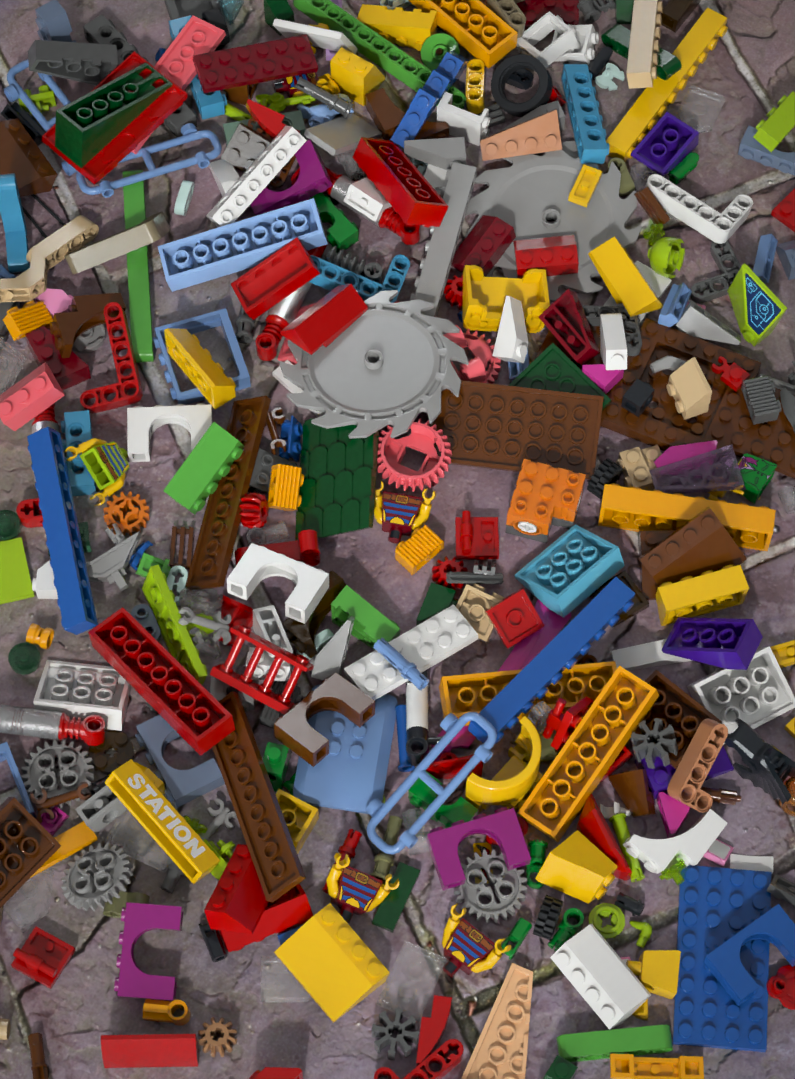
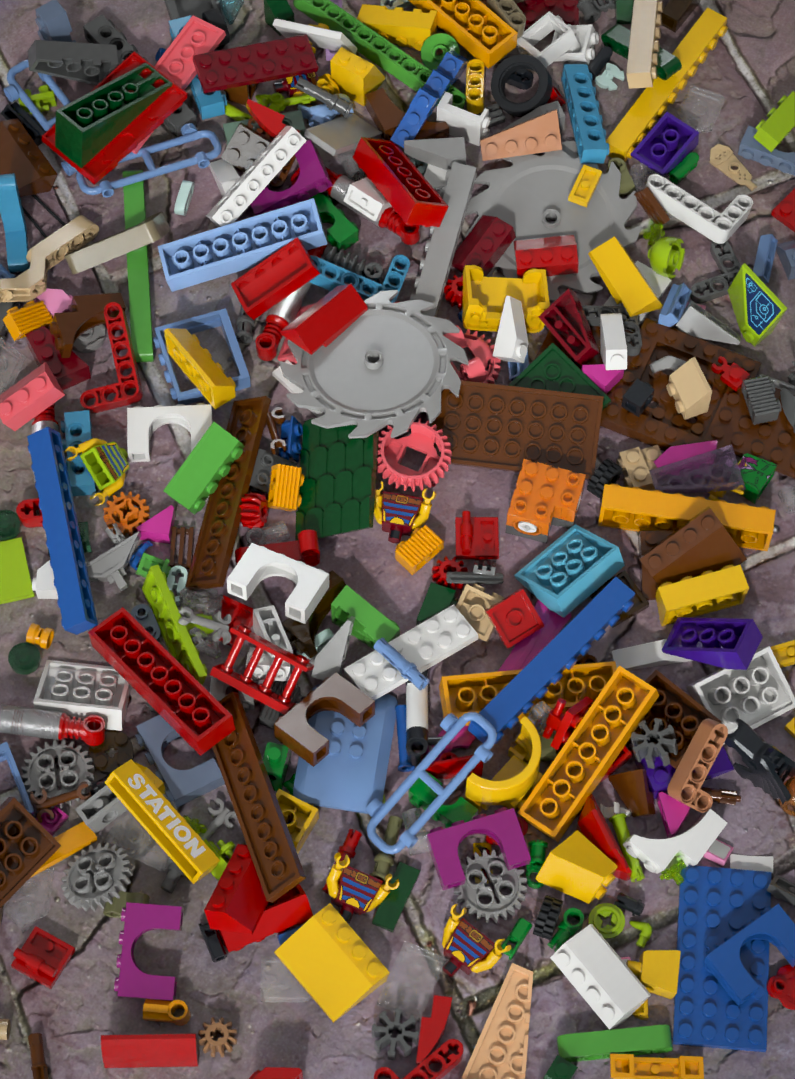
none -> dark pink slope [136,505,176,544]
none -> tan piece [709,144,757,191]

